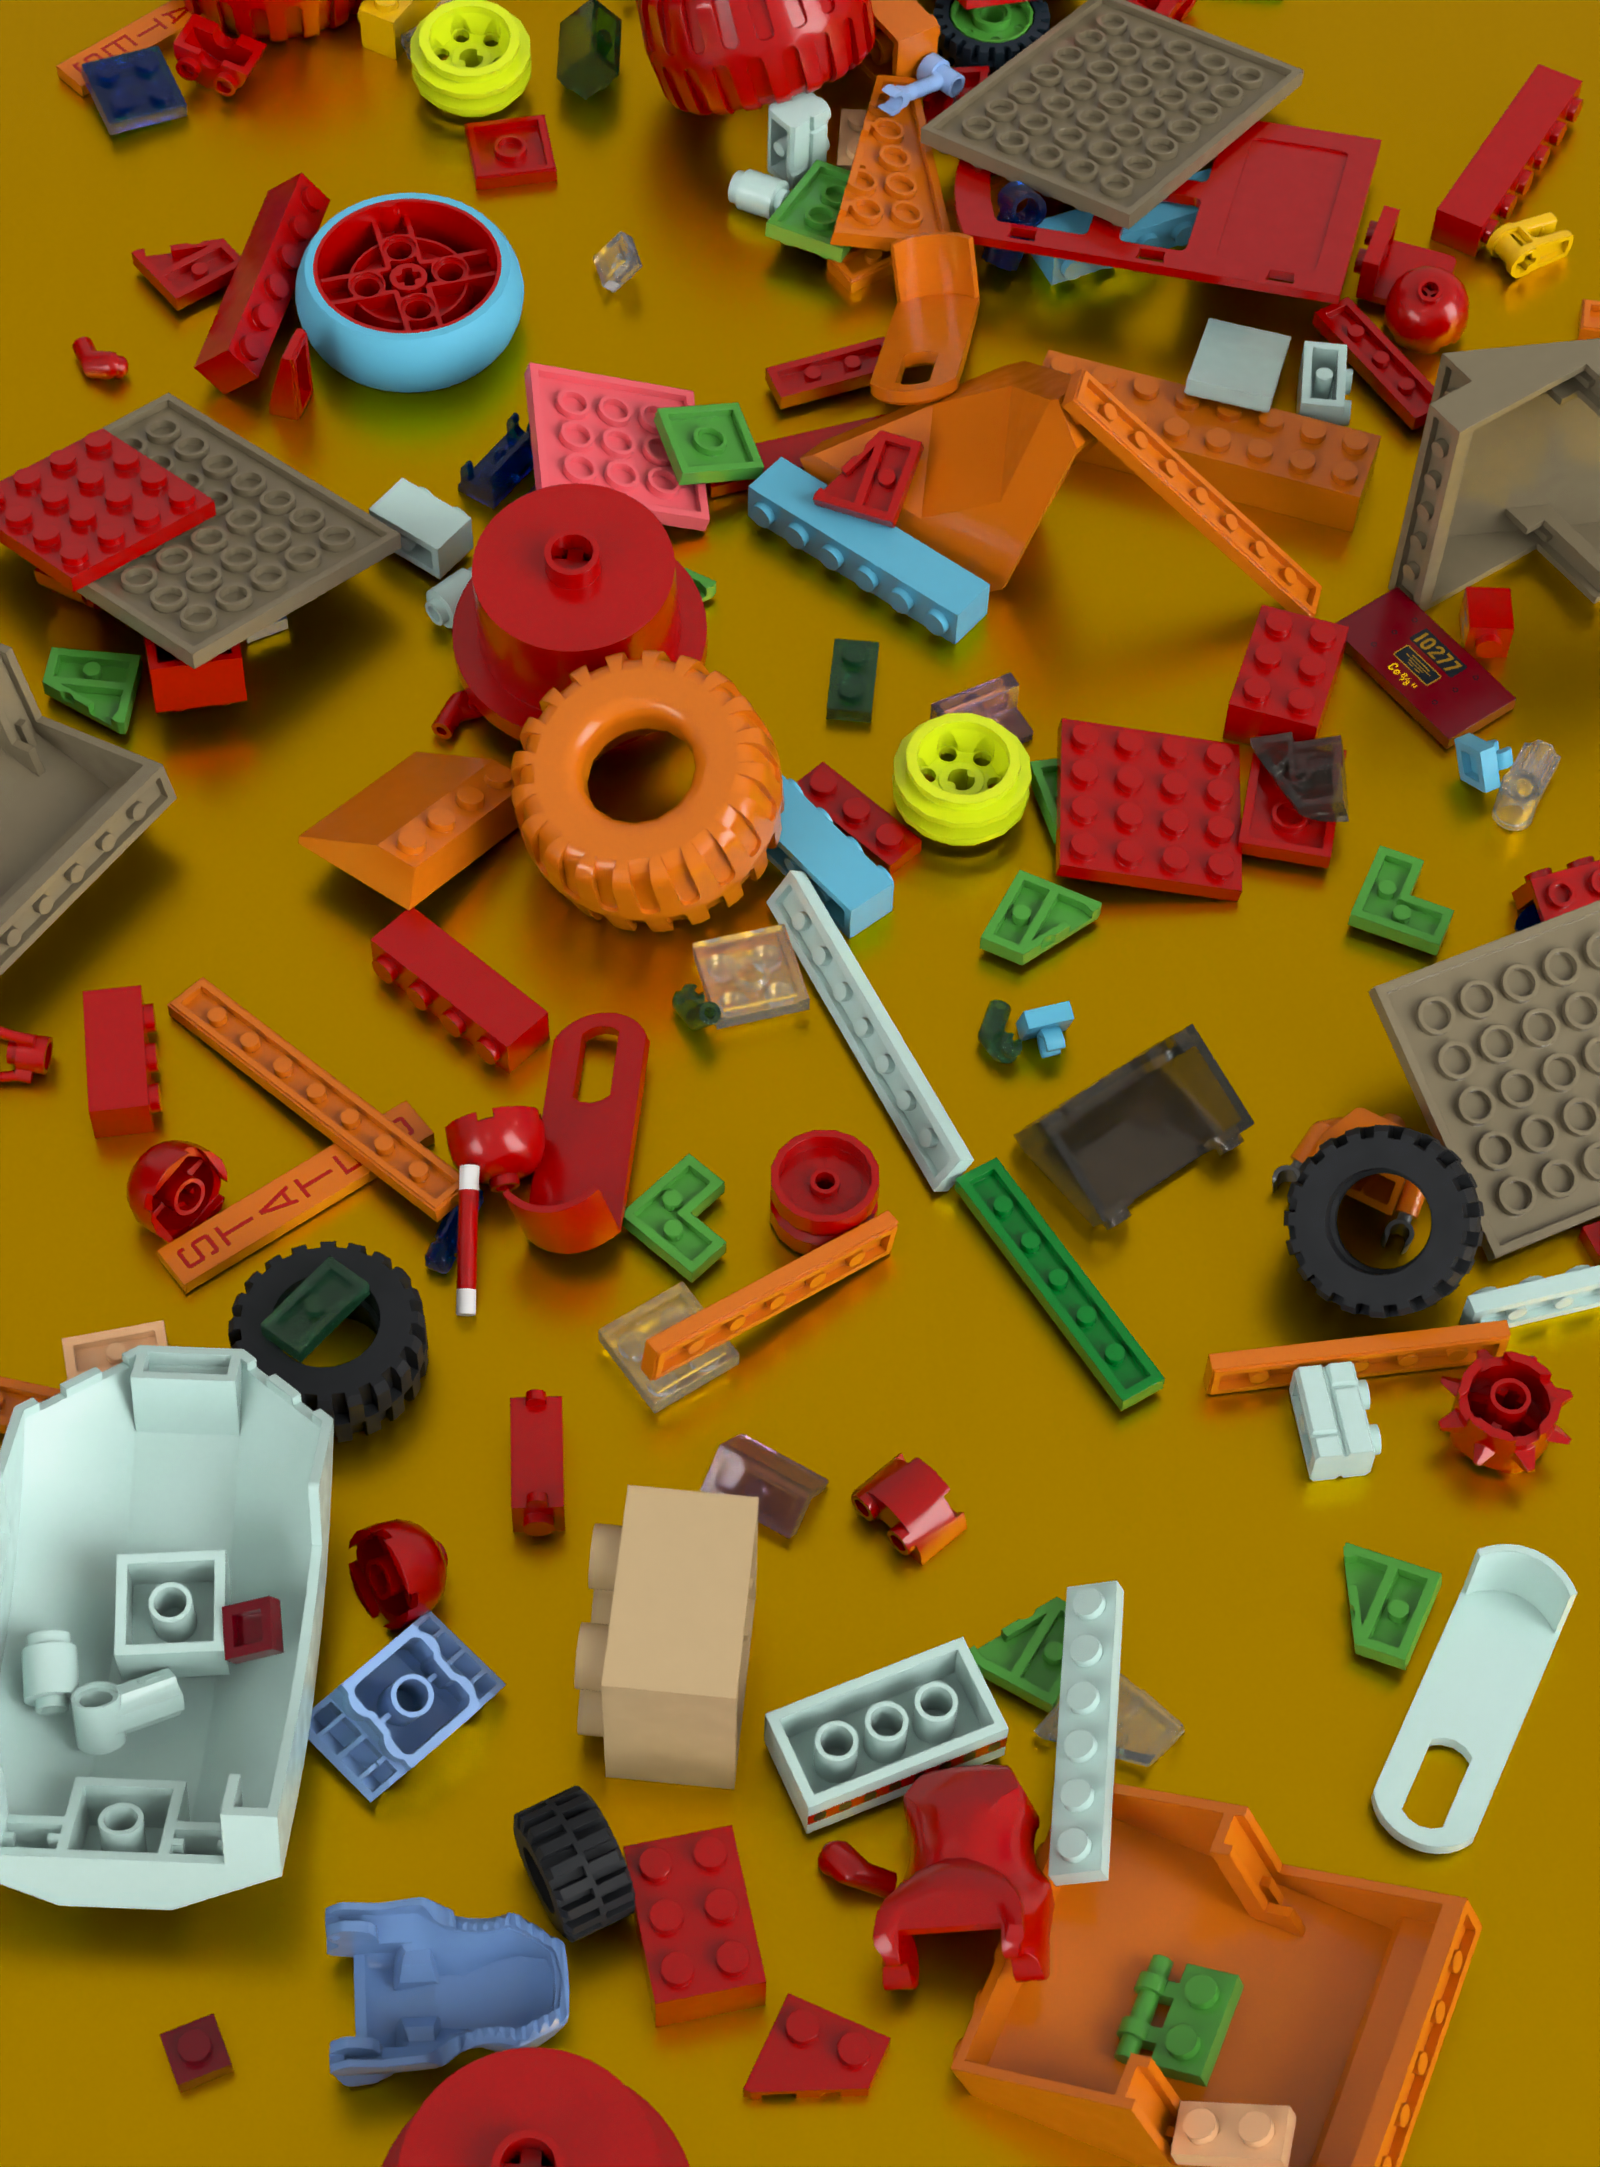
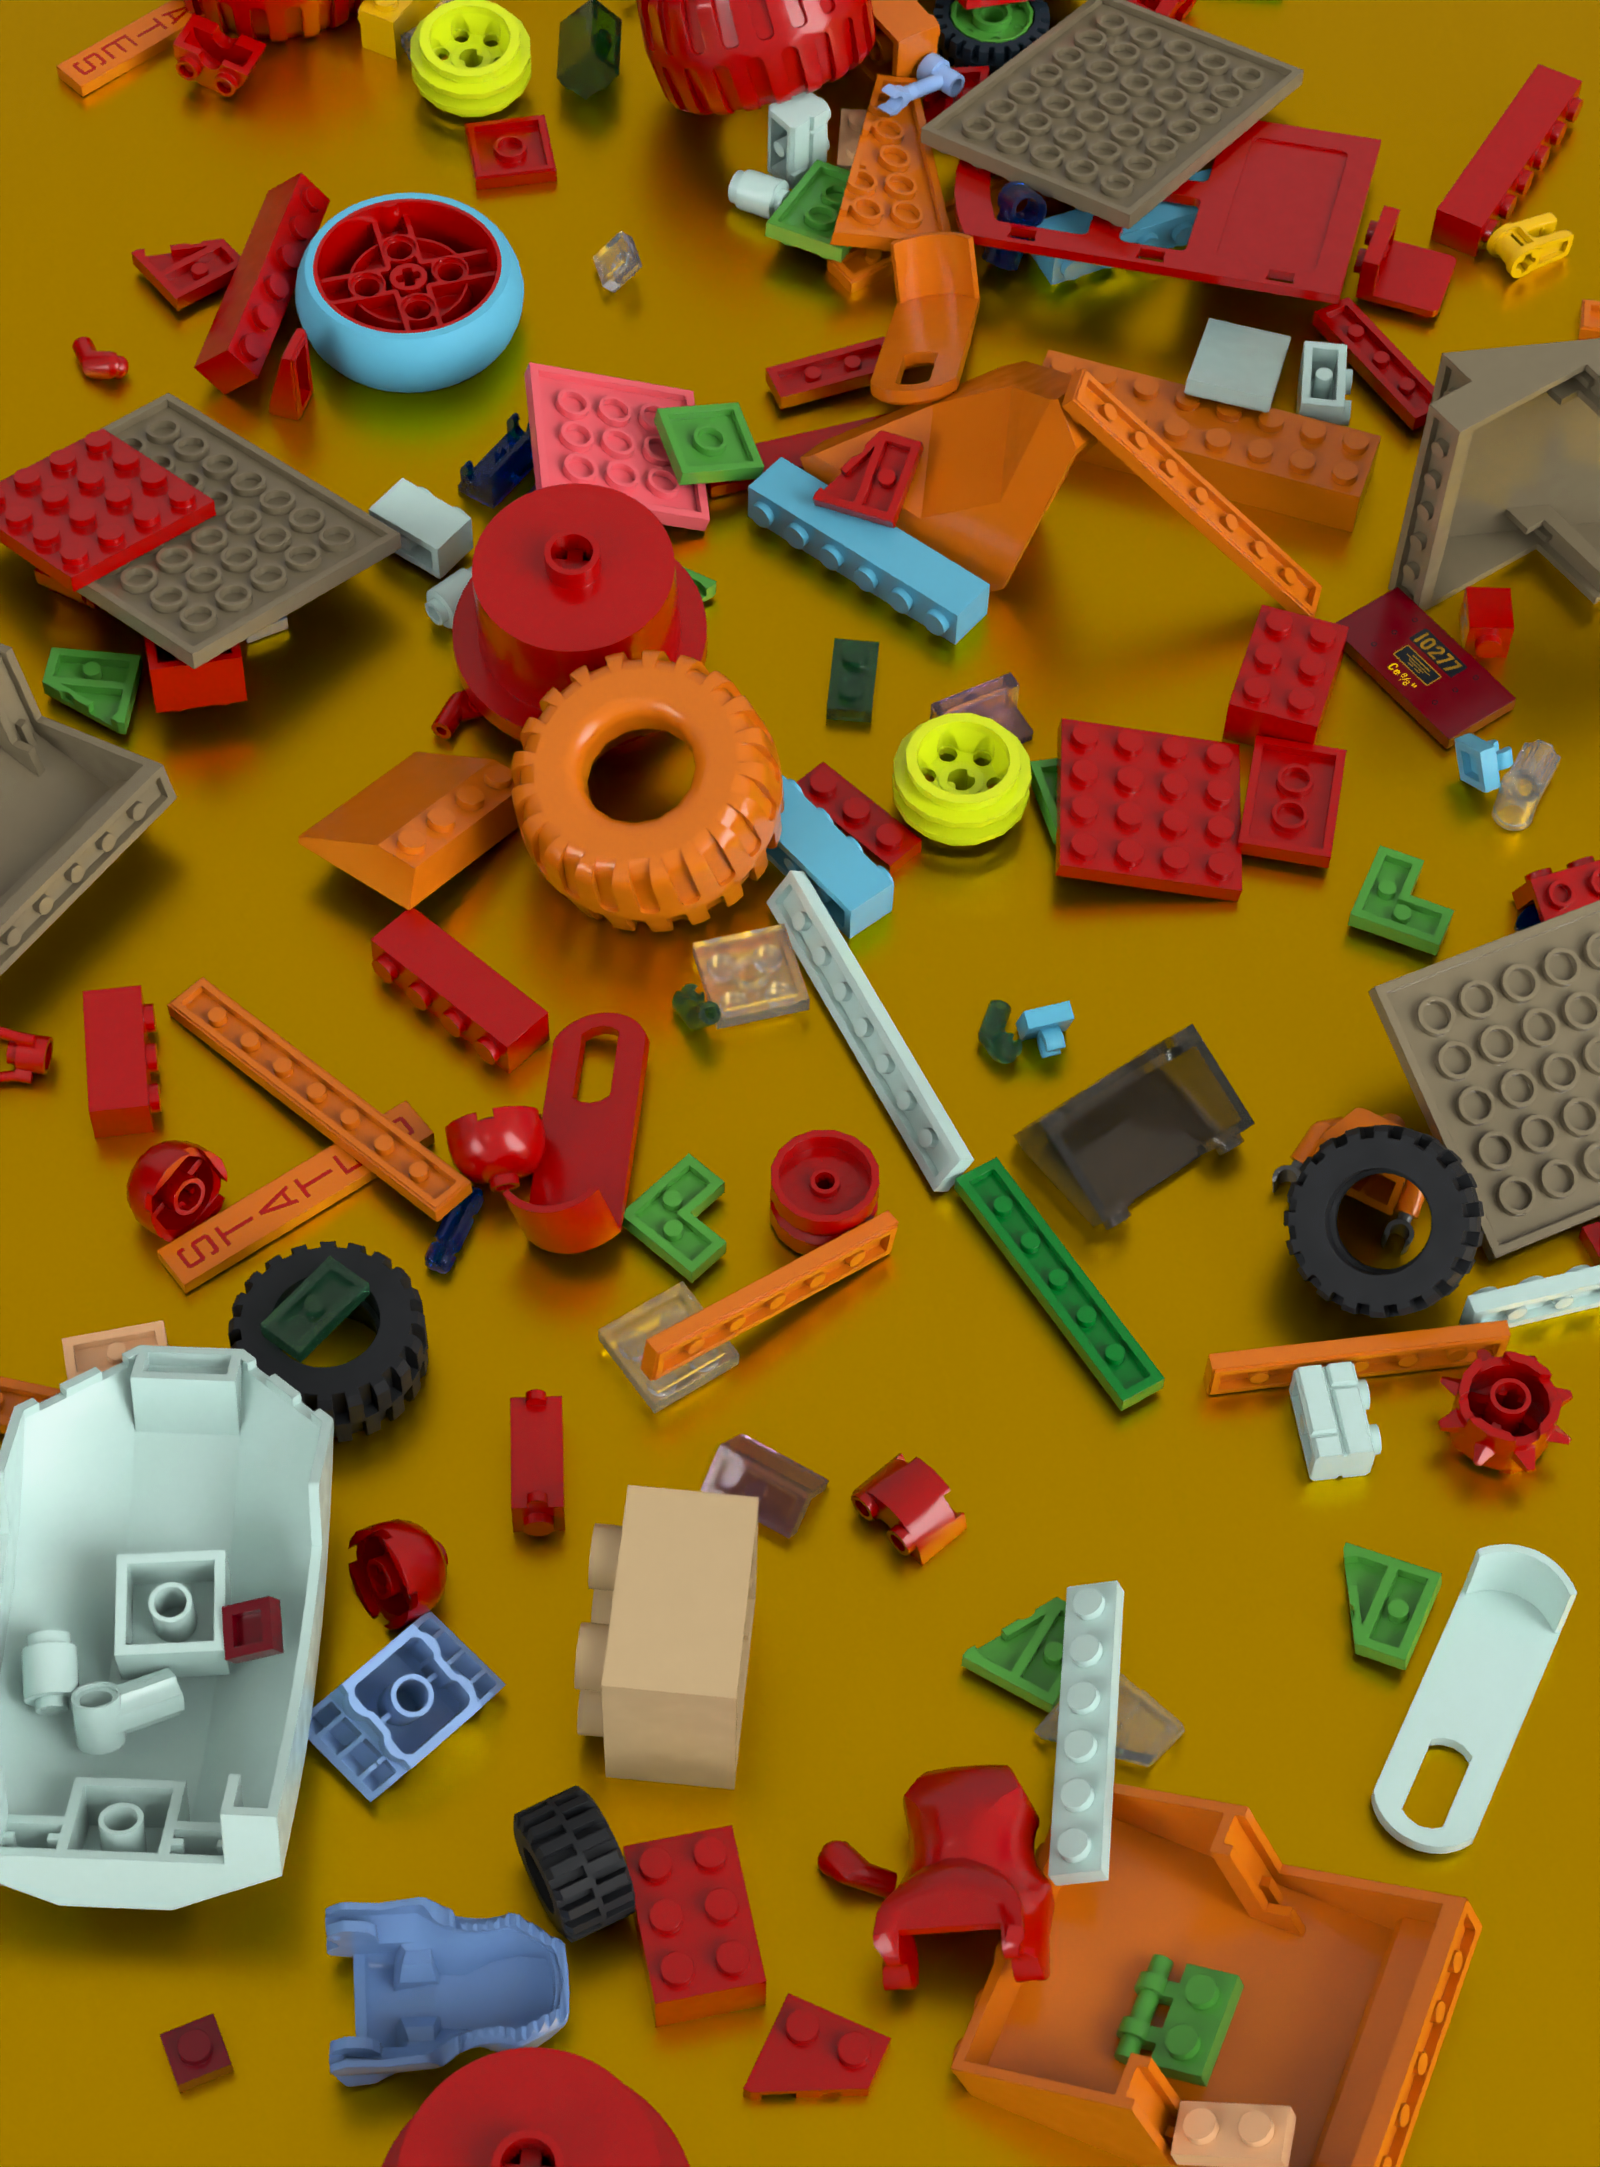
clear blue plate [81,45,187,135] -> none
red bar [456,1164,480,1316] -> none
light aqua brick [764,1637,1009,1834] -> none
bright green wing [979,870,1102,966] -> none
clear smoke slope [1251,732,1349,822] -> none
red cylinder [1384,266,1470,354] -> none

